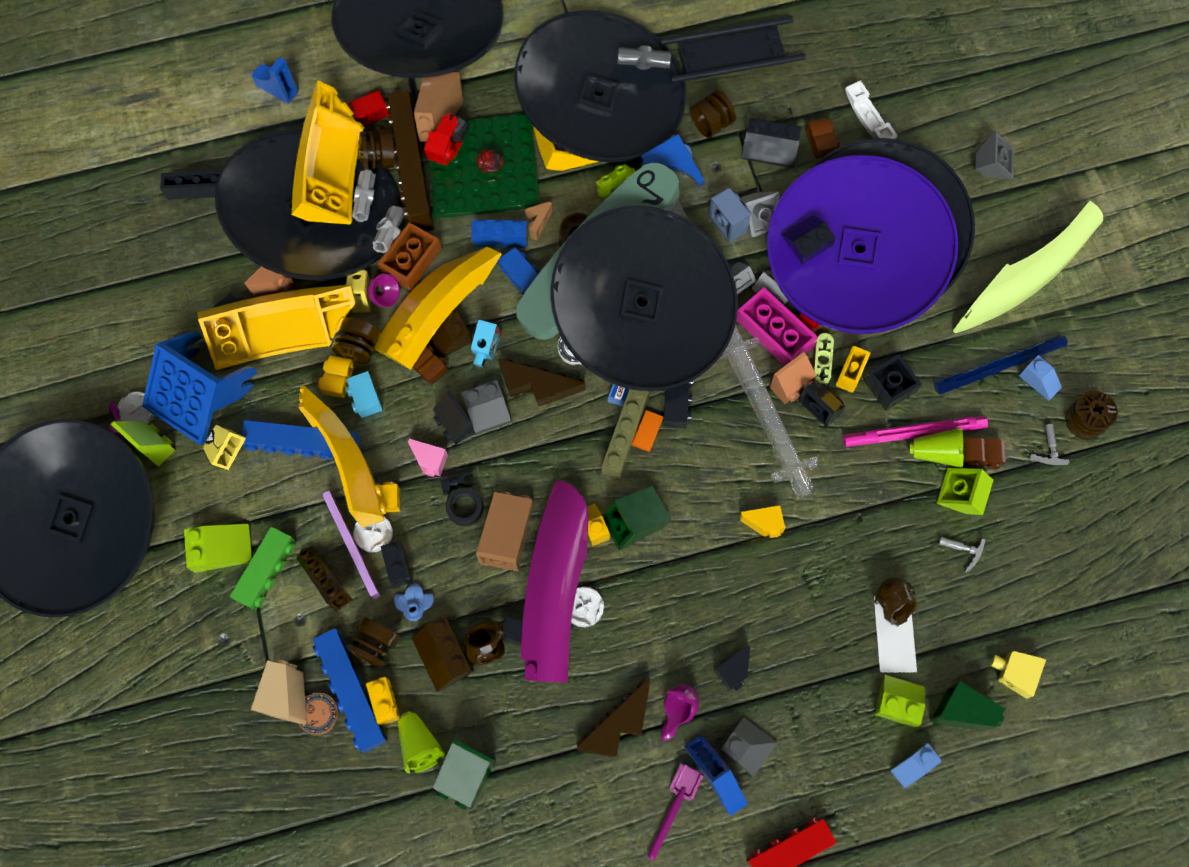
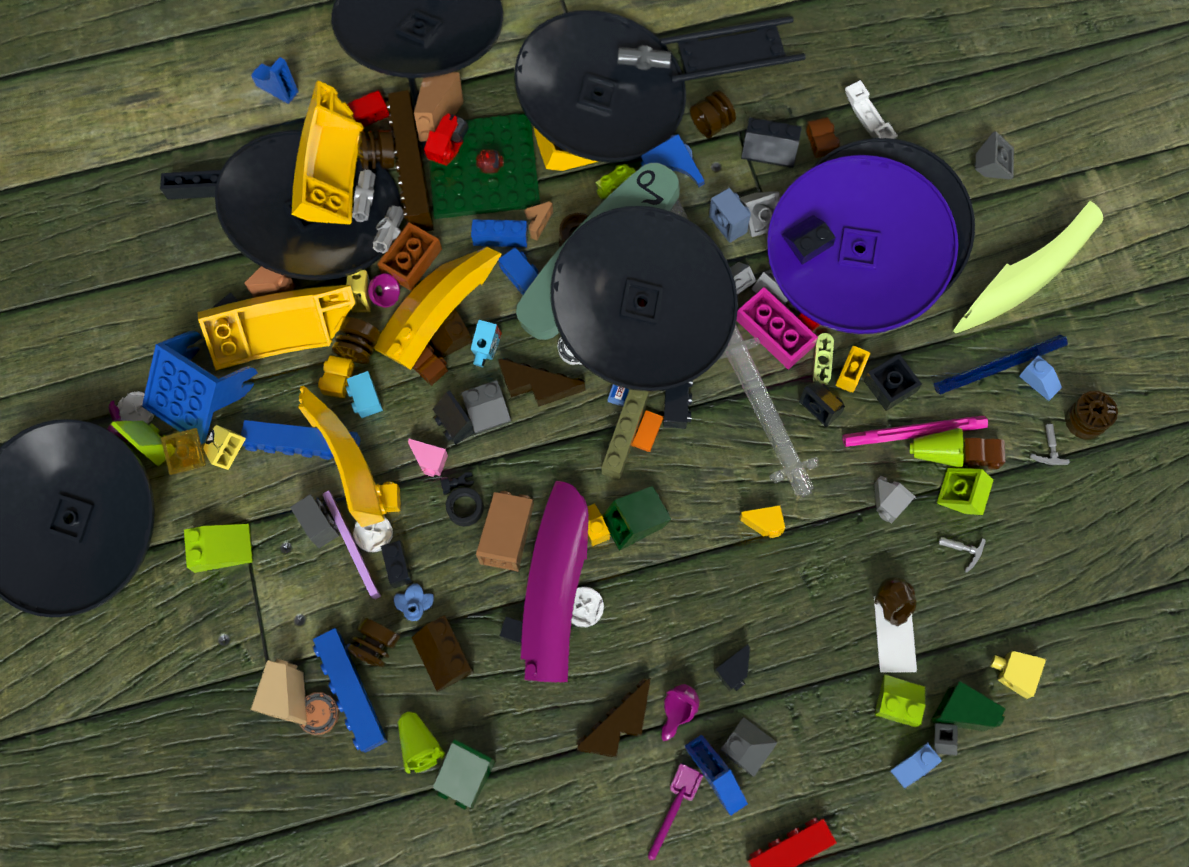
bright green brick [230,527,296,611] -> none
dark brown slope [296,546,353,612] -> none
yellow brick [366,677,400,726] -> none
dark brown helmet [464,620,505,665] -> none
nougat slope [770,352,816,404] -> none
none -> clear yellow slope [161,428,206,475]
none -> dark grey brick [290,494,339,549]
none -> light grey slope [874,476,915,524]
none -> dark grey brick [935,724,958,755]

